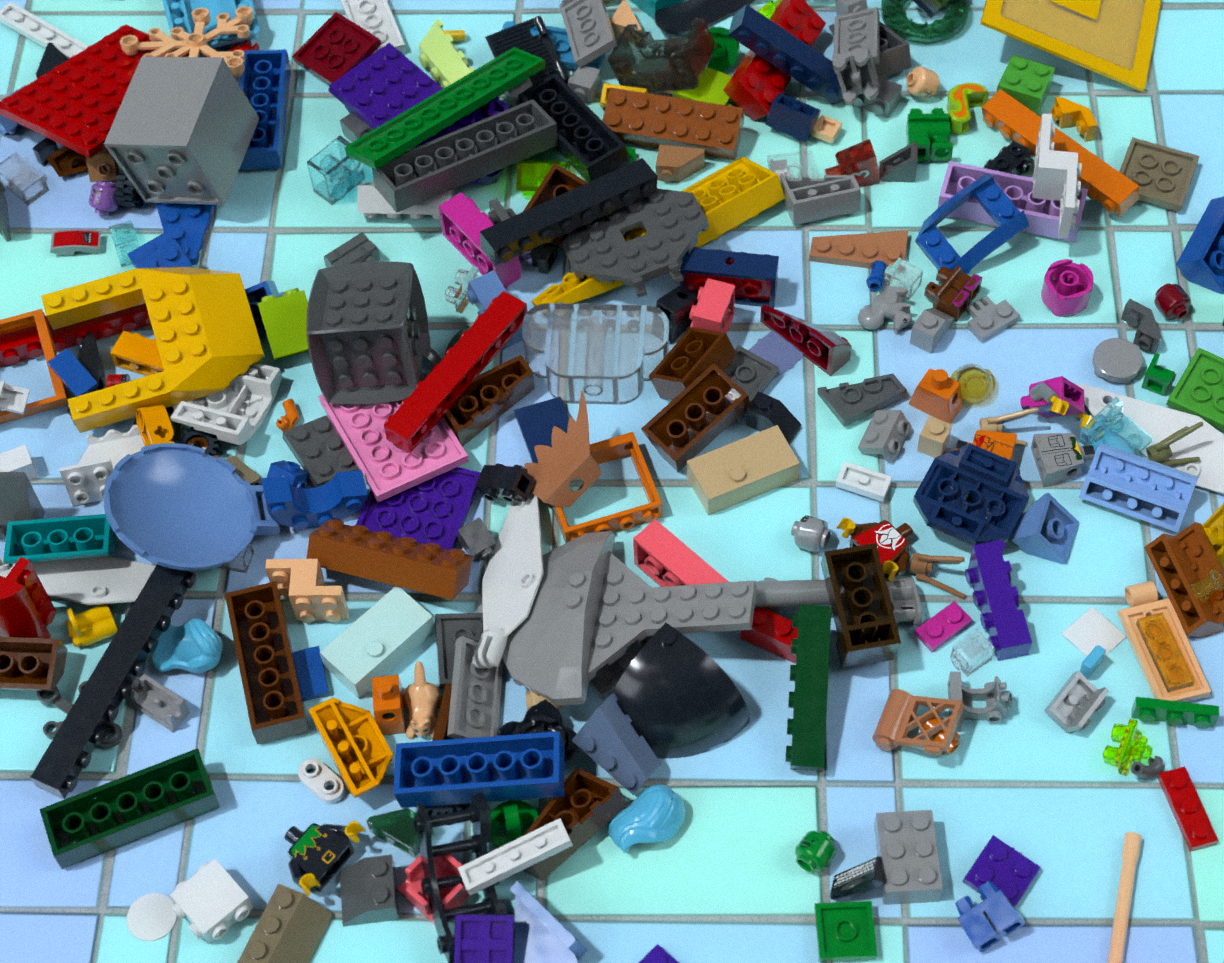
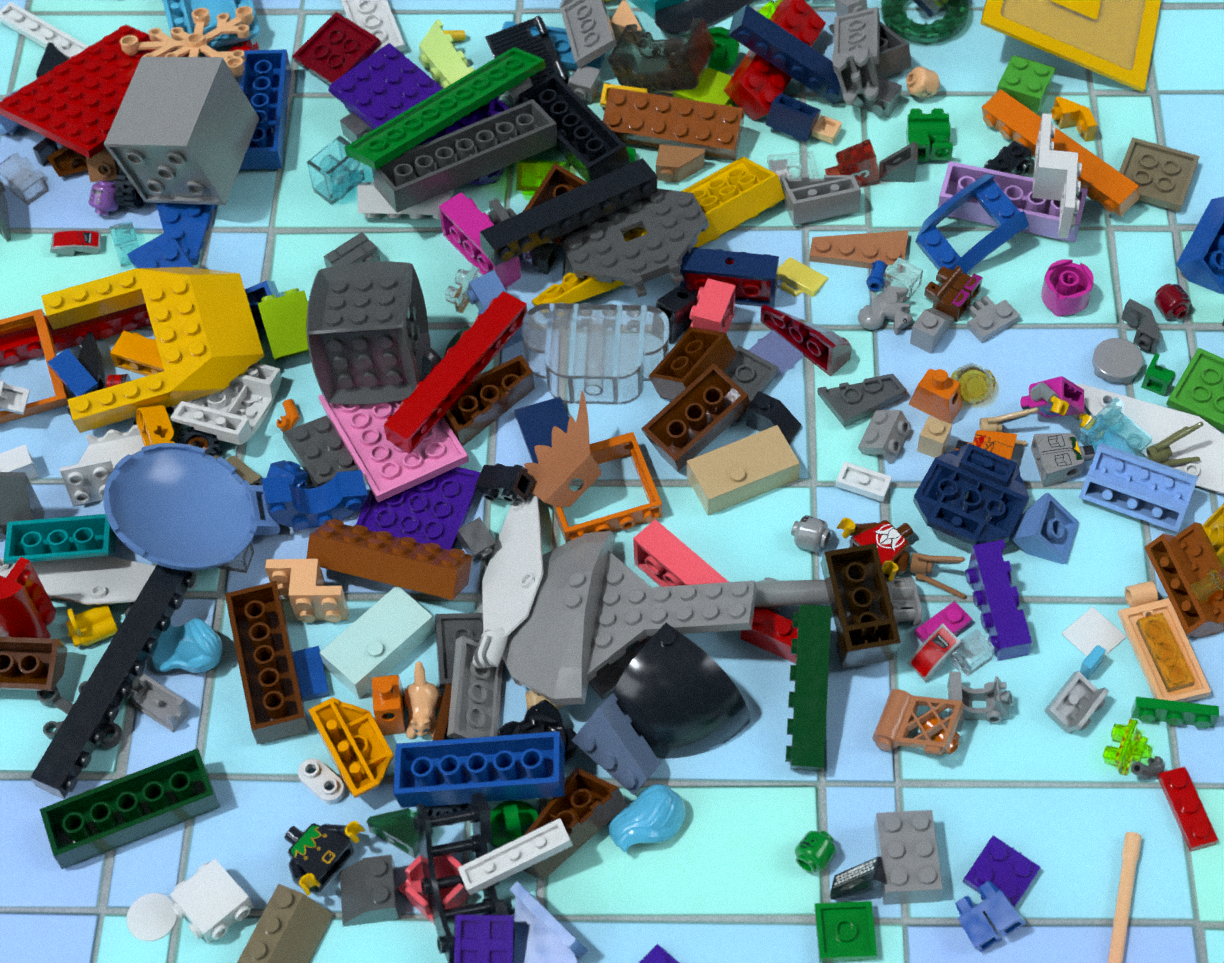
lime animal [947,83,989,134] -> none
none -> light yellow piece [778,257,829,297]
none -> slope [908,623,962,682]

